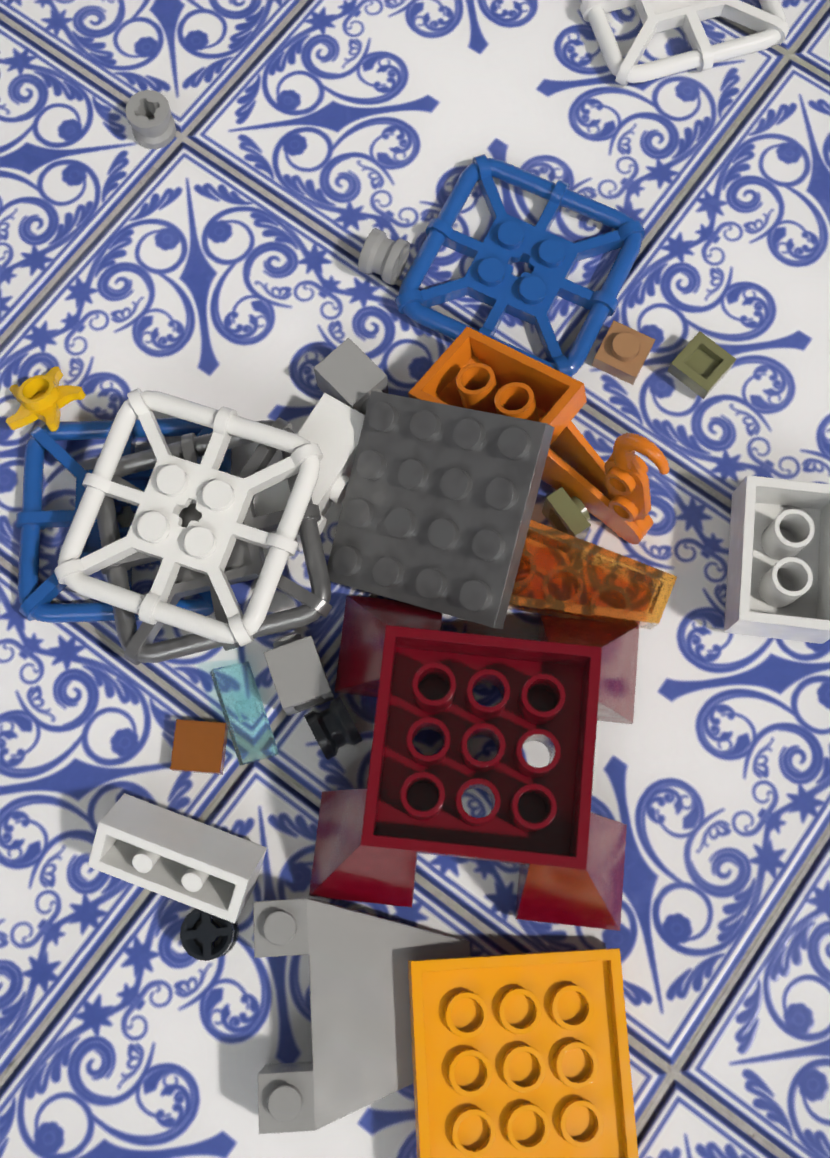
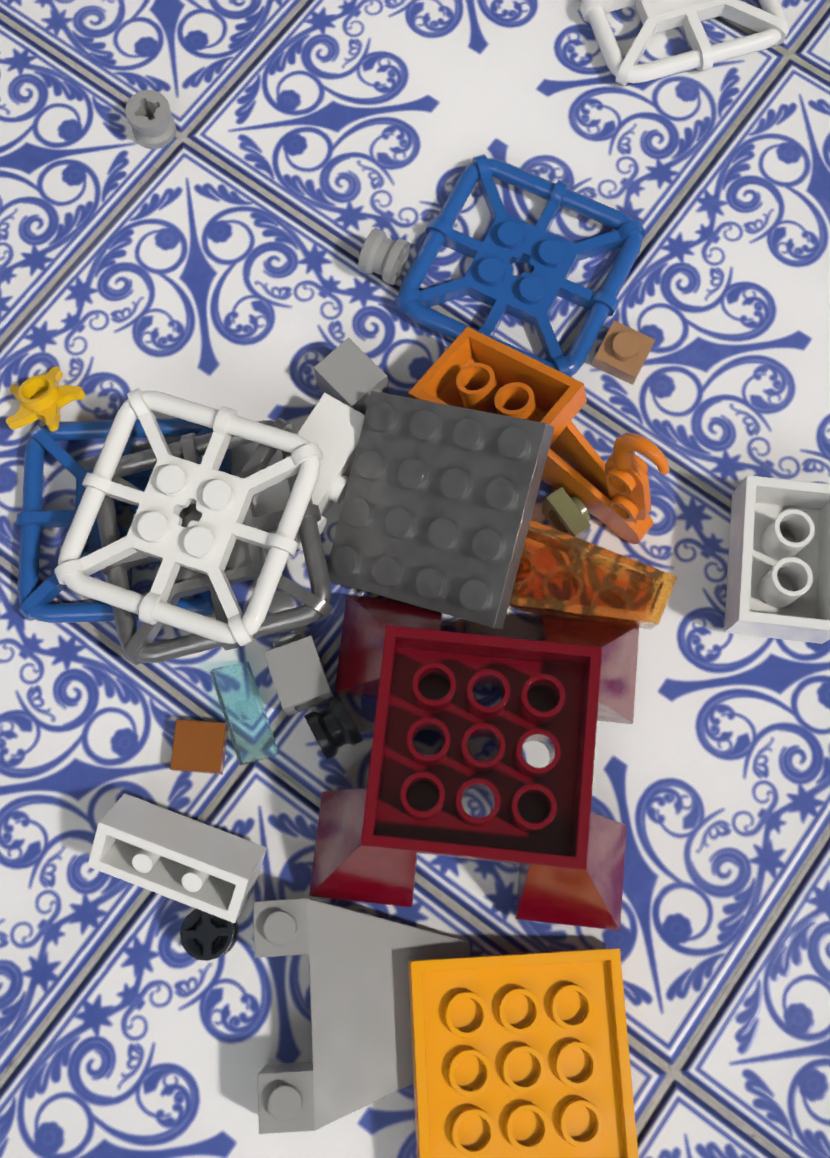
olive plate [667,331,736,399] -> none

